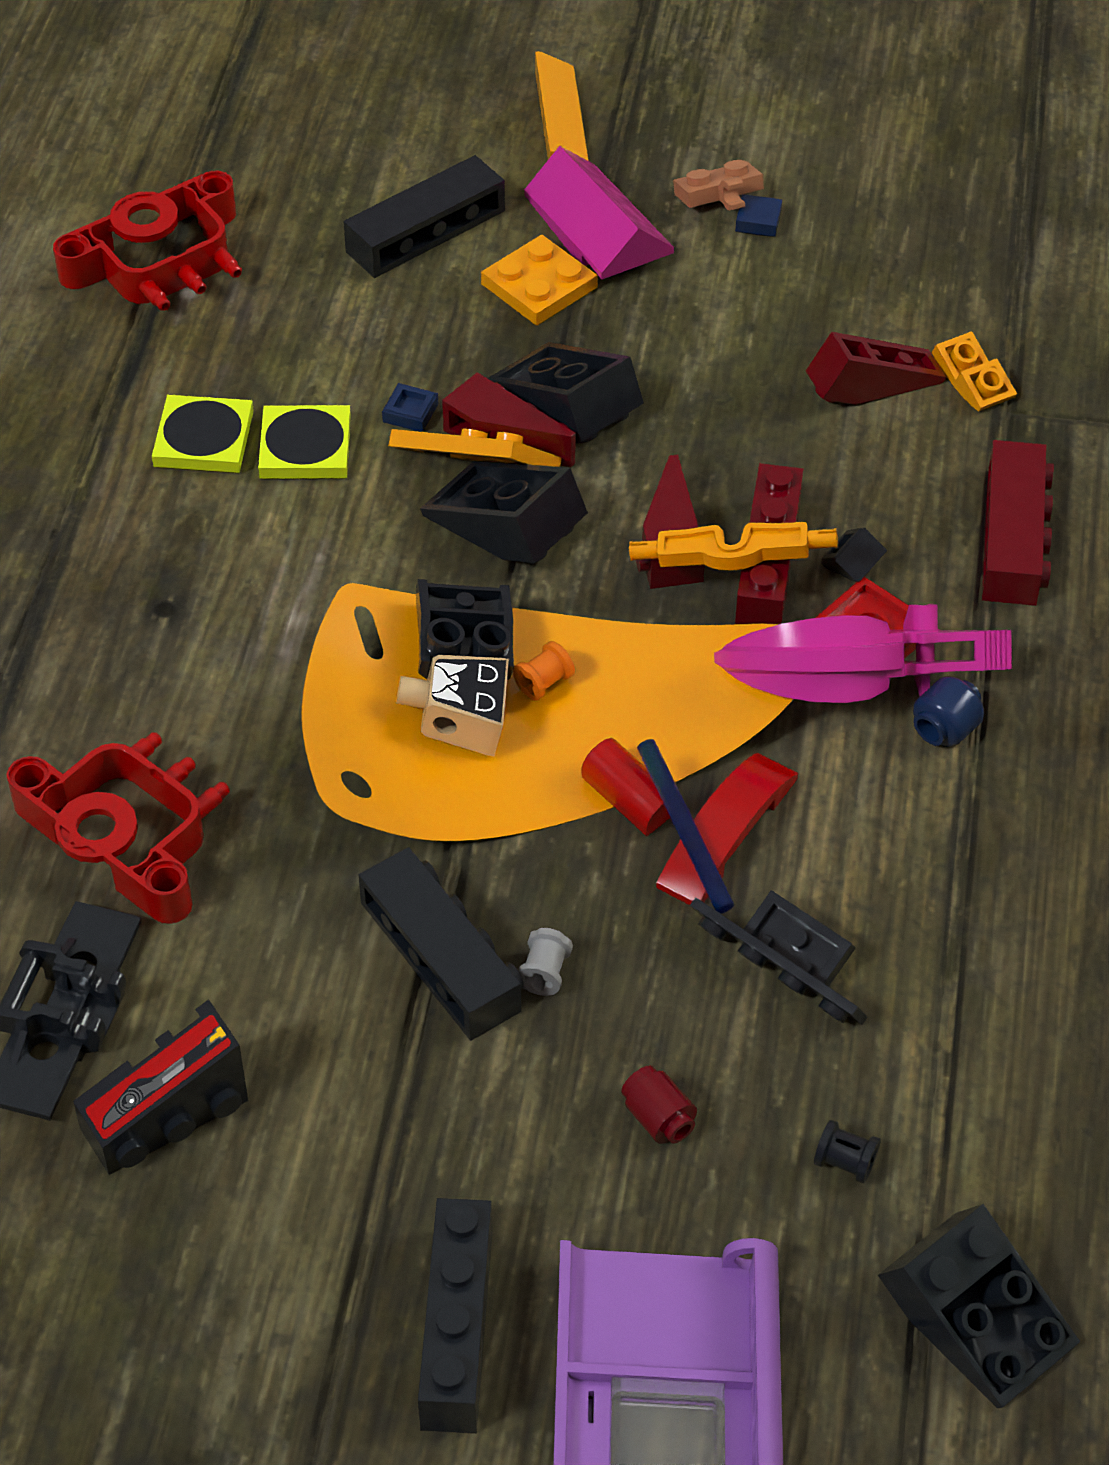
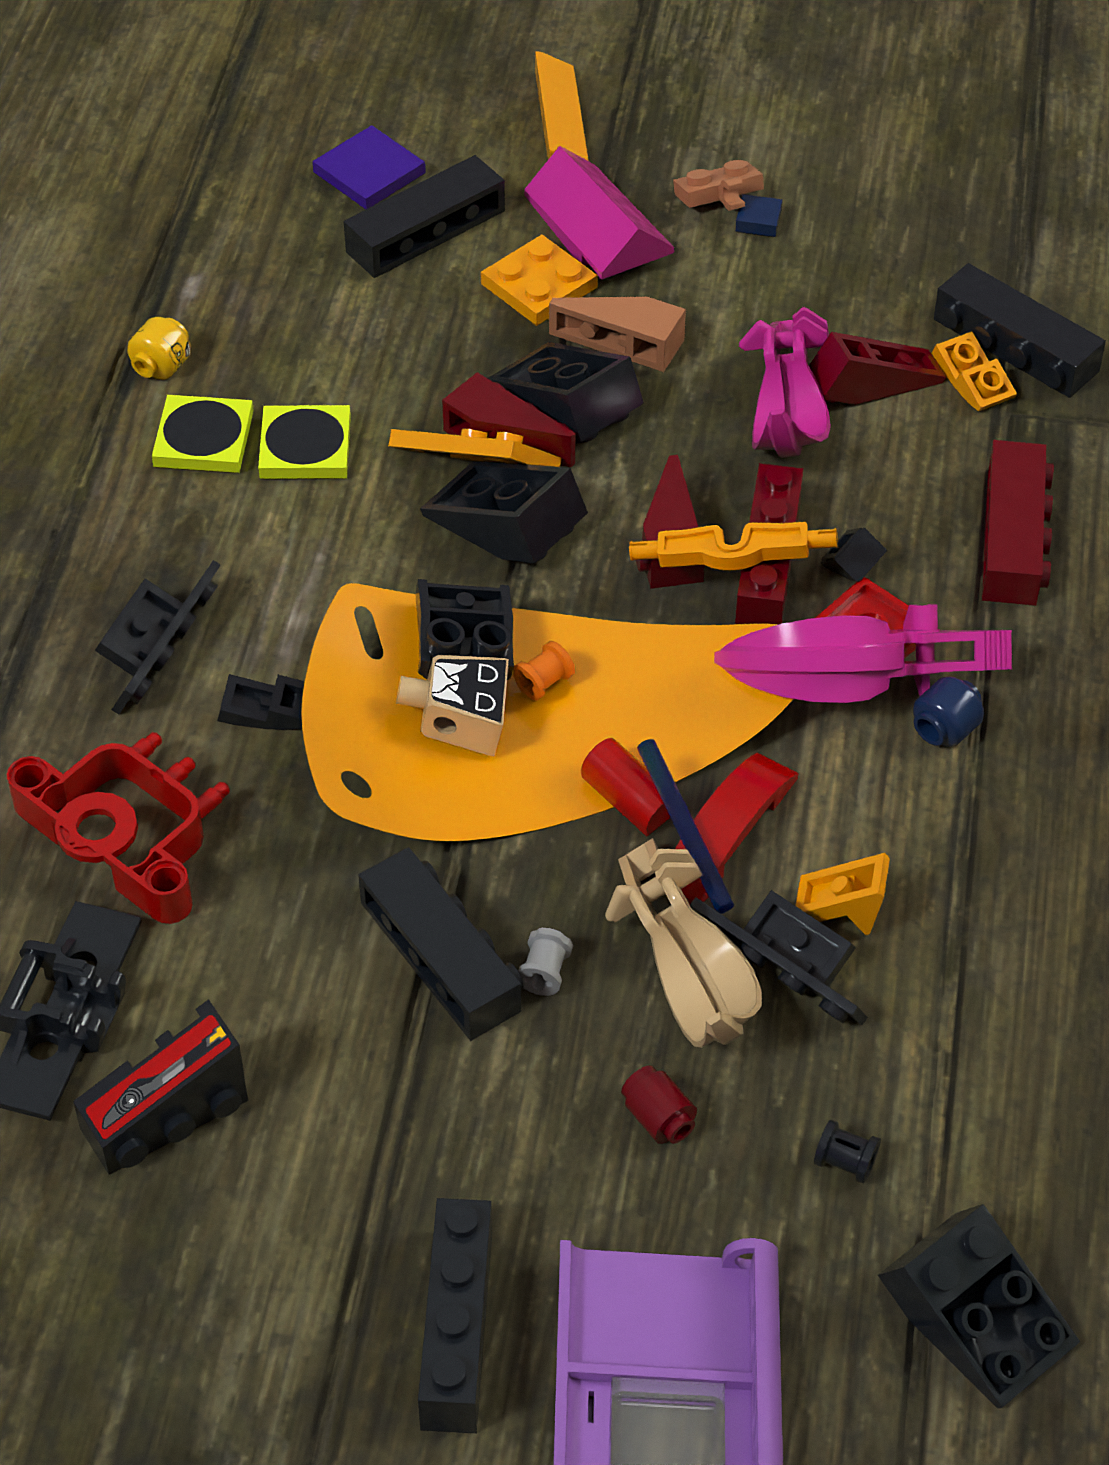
red piece [53,171,242,311] -> none
dark blue tile [382,383,439,432] -> none
none -> black bracket [95,560,221,715]
none -> yellow head [127,317,191,380]
none -> black slope [217,674,305,730]
none -> dark purple tile [312,125,426,209]
none -> nougat slope [549,297,686,372]
none -> tan piece [605,838,762,1048]
none -> dark pink piece [739,307,831,458]
none -> light orange slope [795,853,890,935]
none -> black brick [934,263,1106,398]

